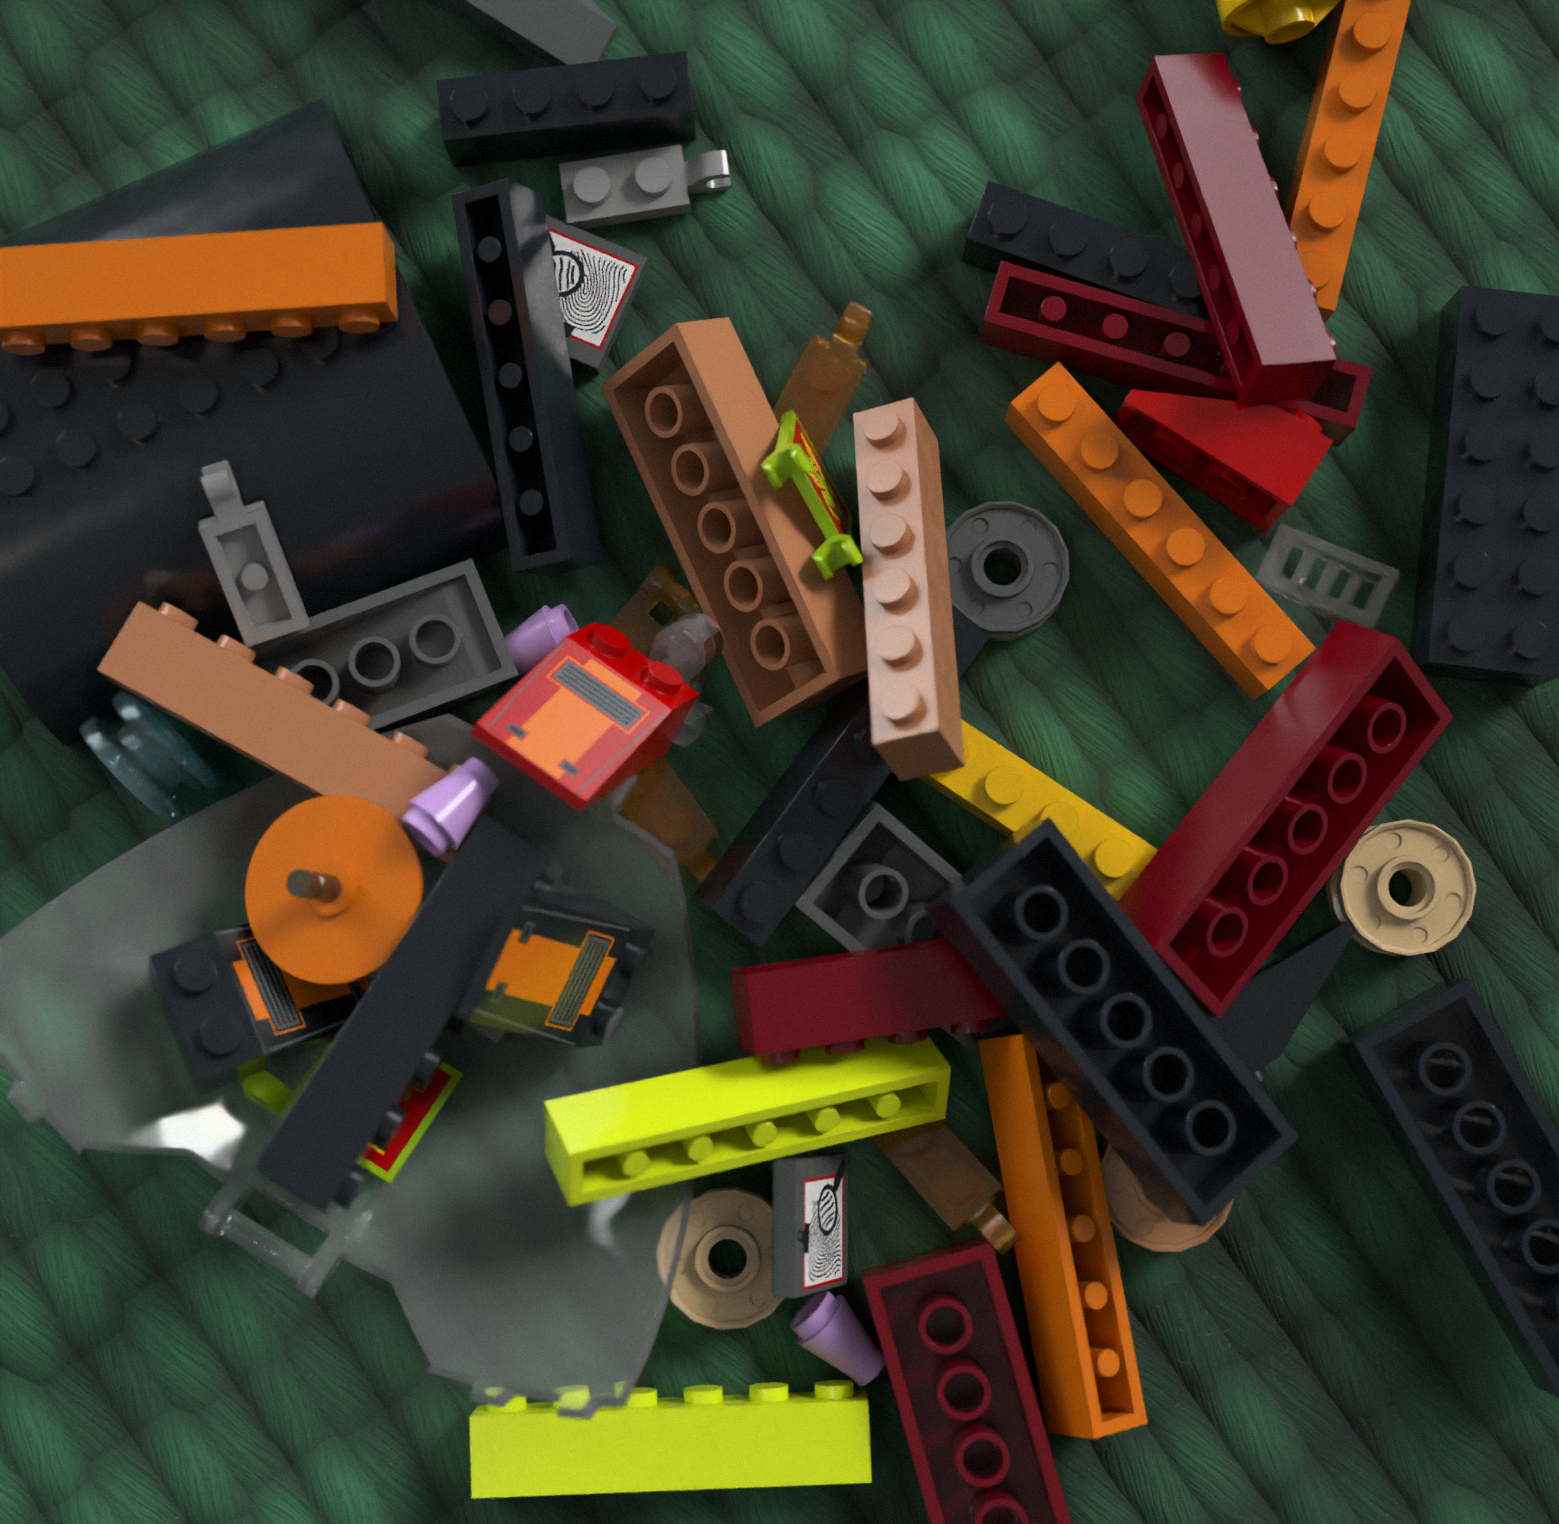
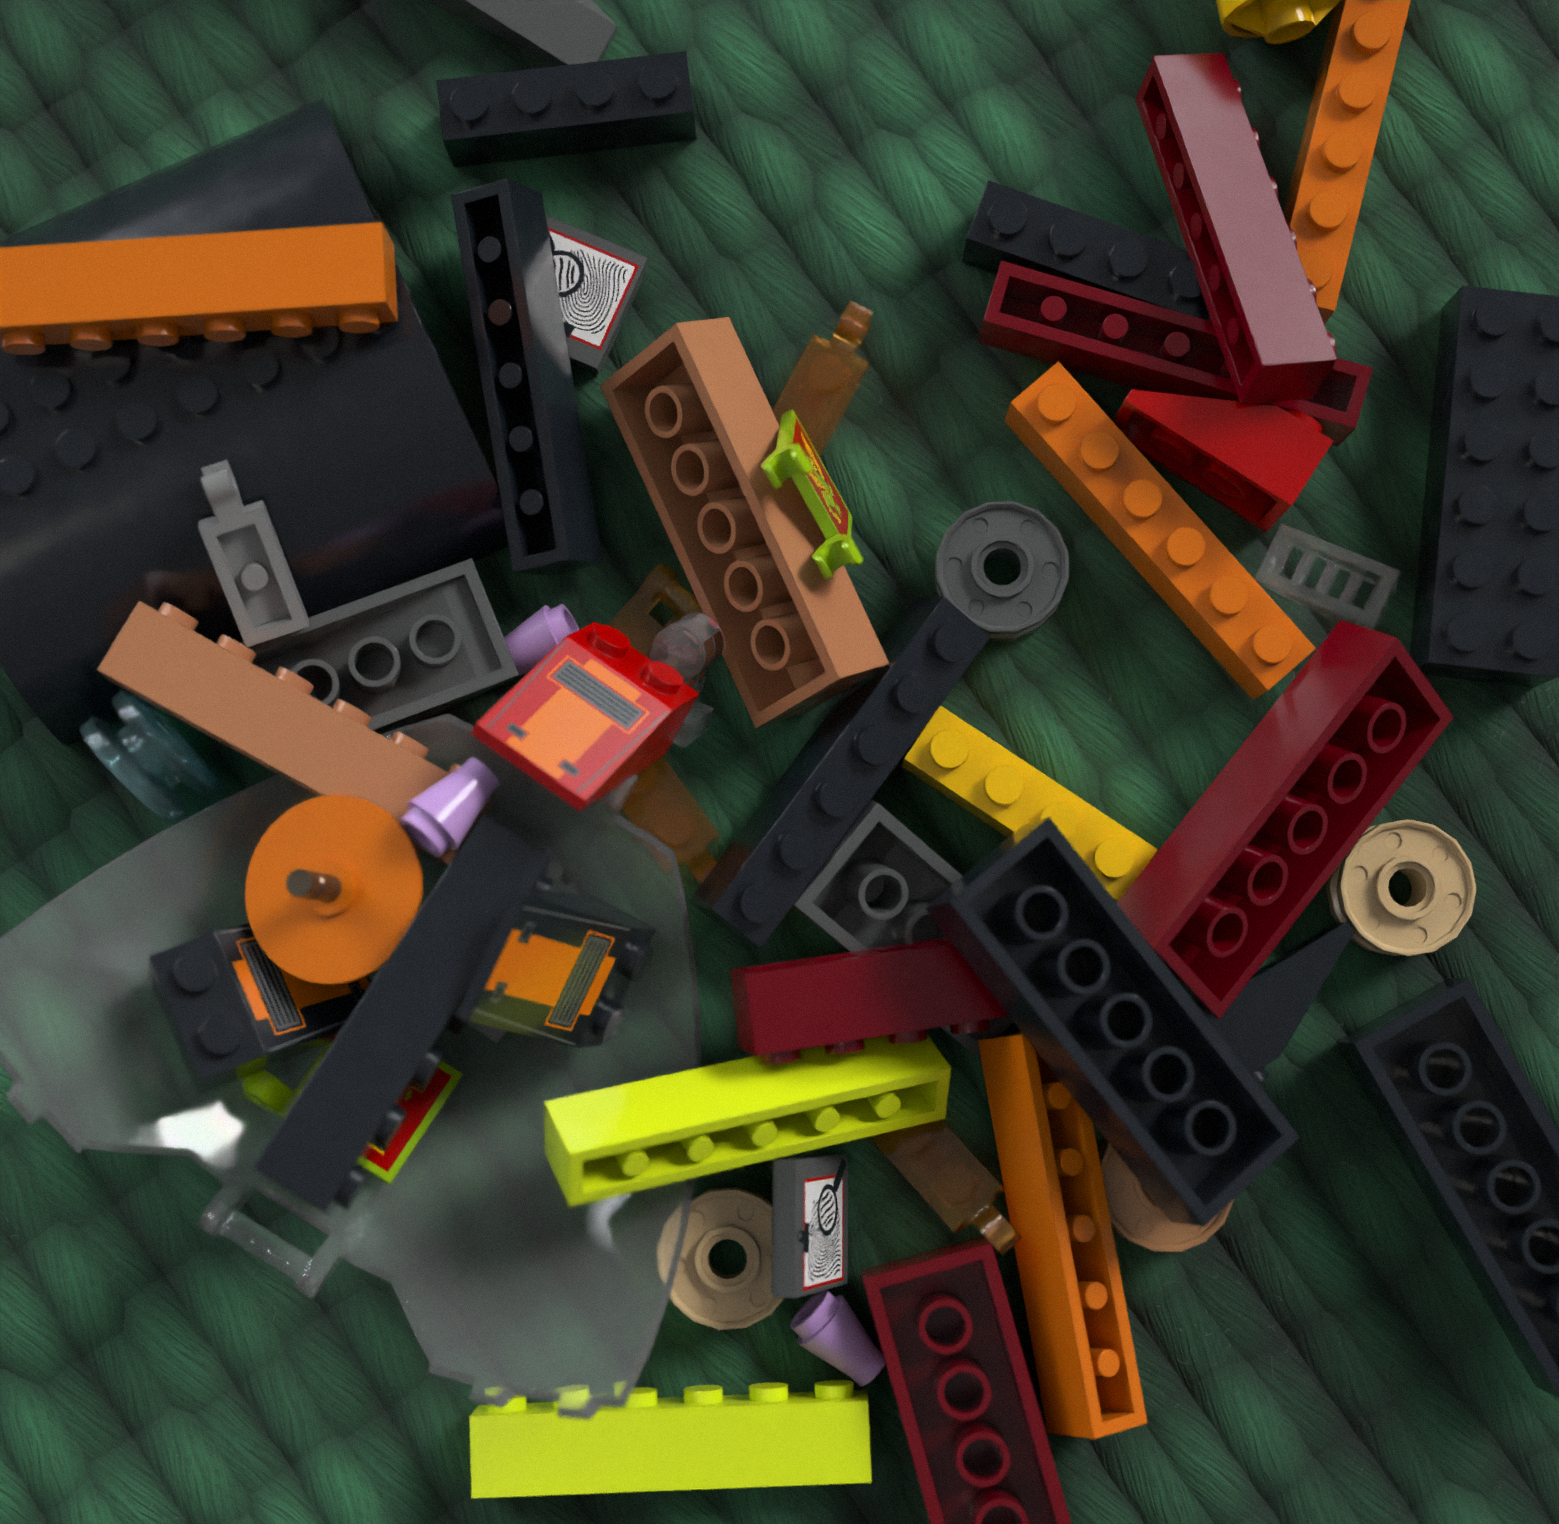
light grey plate [559,145,732,230] -> none
nougat brick [853,397,965,781] -> none

